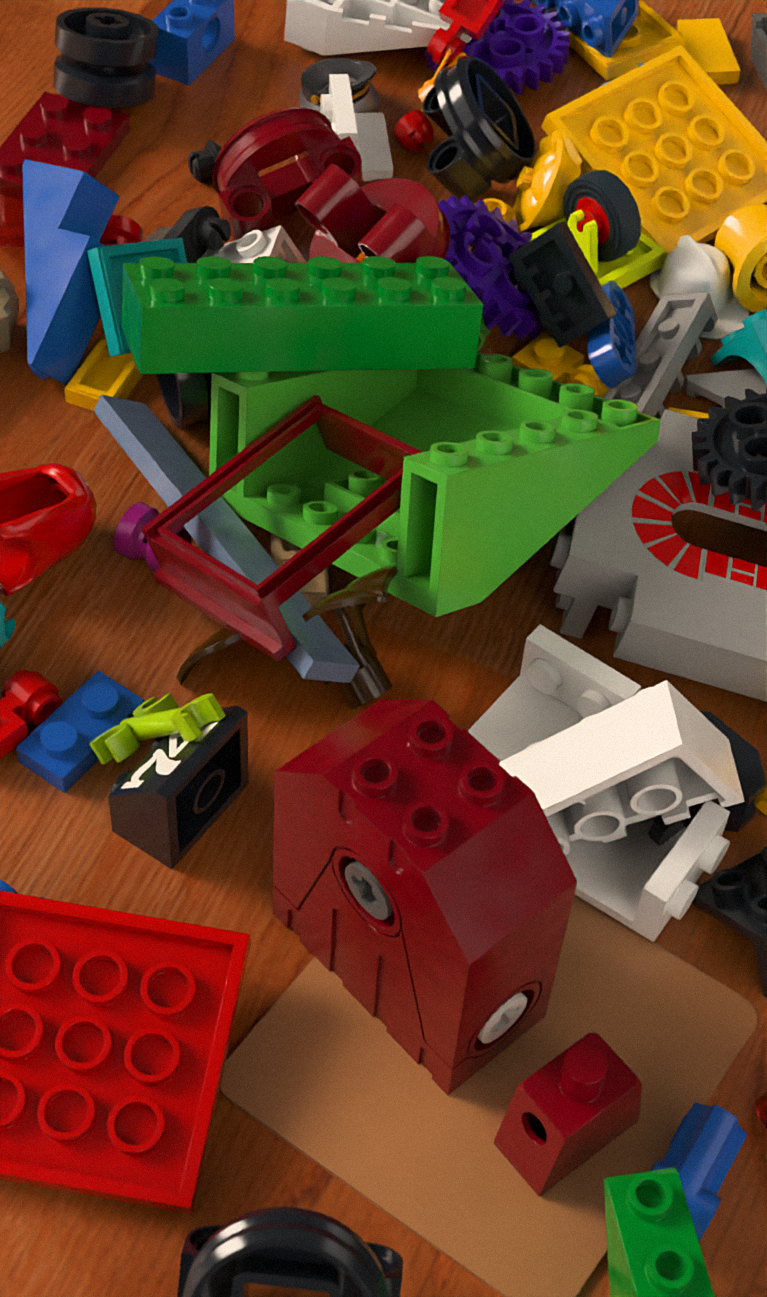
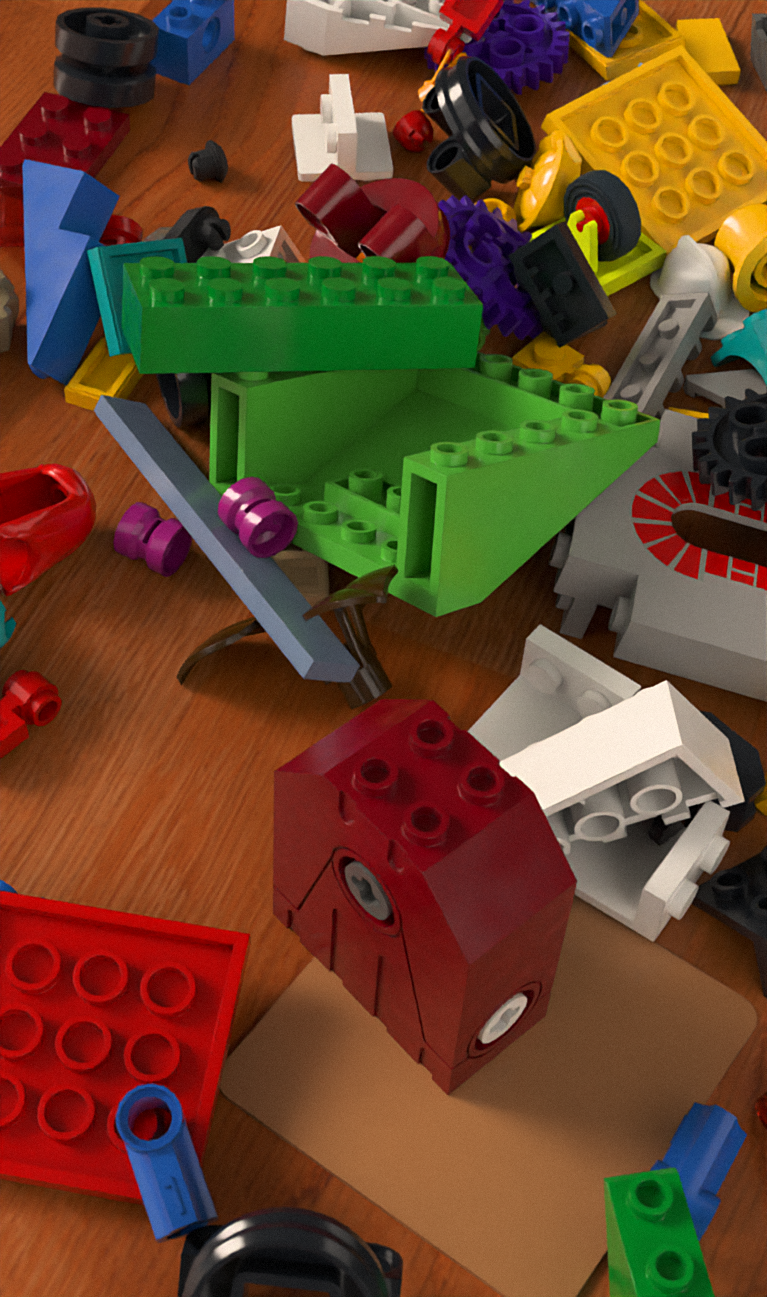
blue plate [16,670,145,793] -> none
lime bar [89,693,226,765] -> none
black slope [108,706,249,869] -> none
dark red piece [141,394,423,662] -> none
dark red piece [212,107,363,241] -> none
flat silver piece [299,58,381,113] -> none
dark red torso [494,1032,642,1197] -> none
blue beam [588,281,636,388] -> none
none -> blue piece [116,1083,219,1244]
none -> magenta wheel [218,477,298,558]

